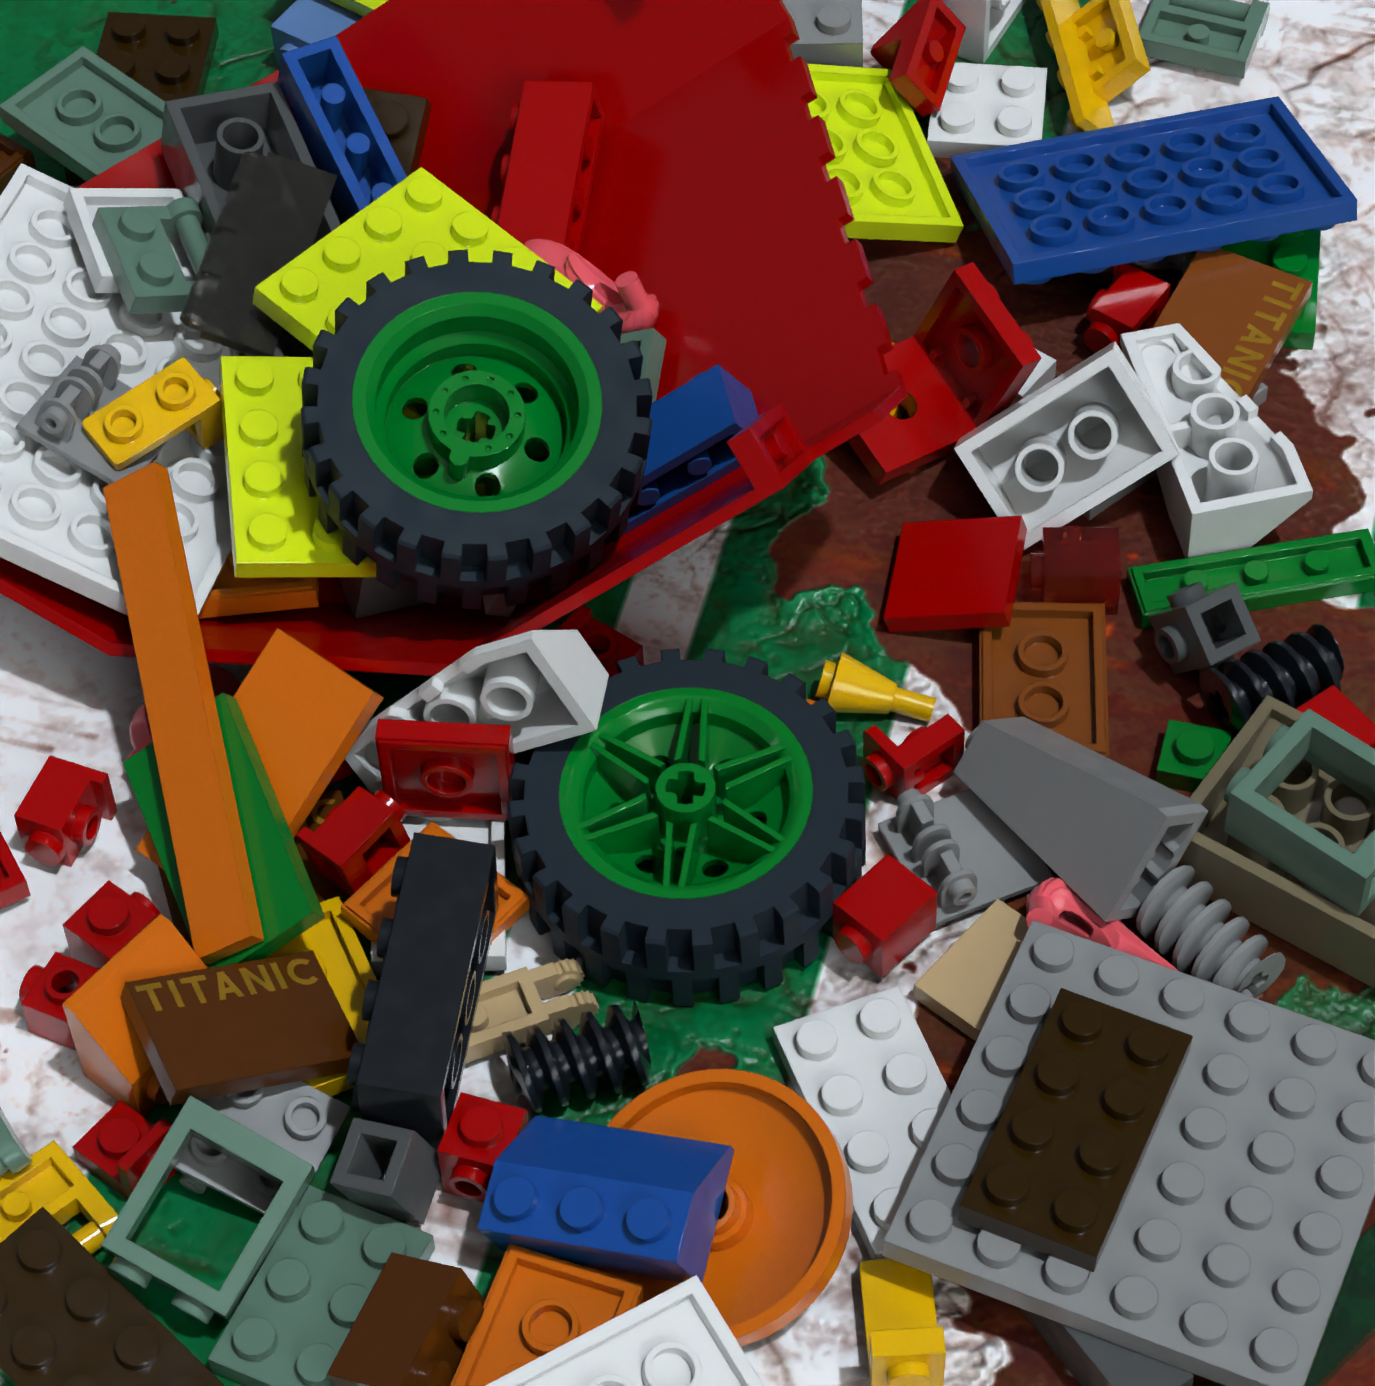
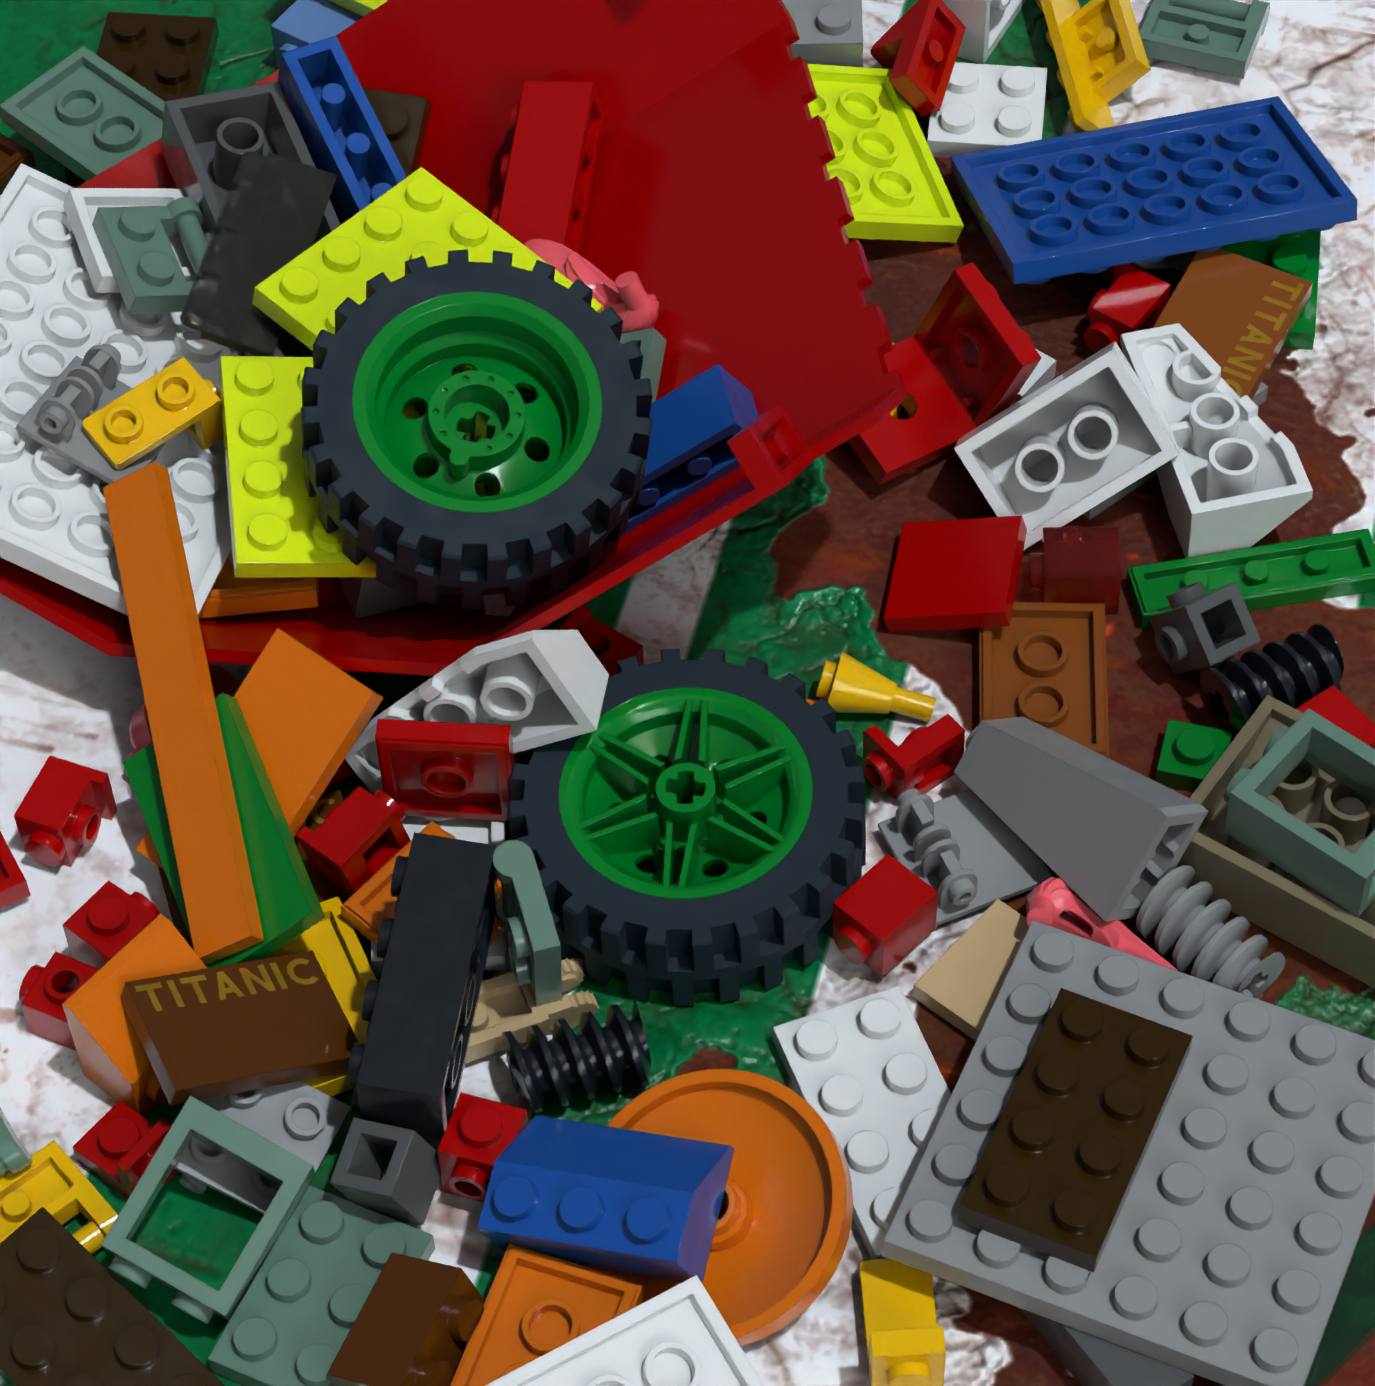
none -> sand green plate [493,840,562,1007]

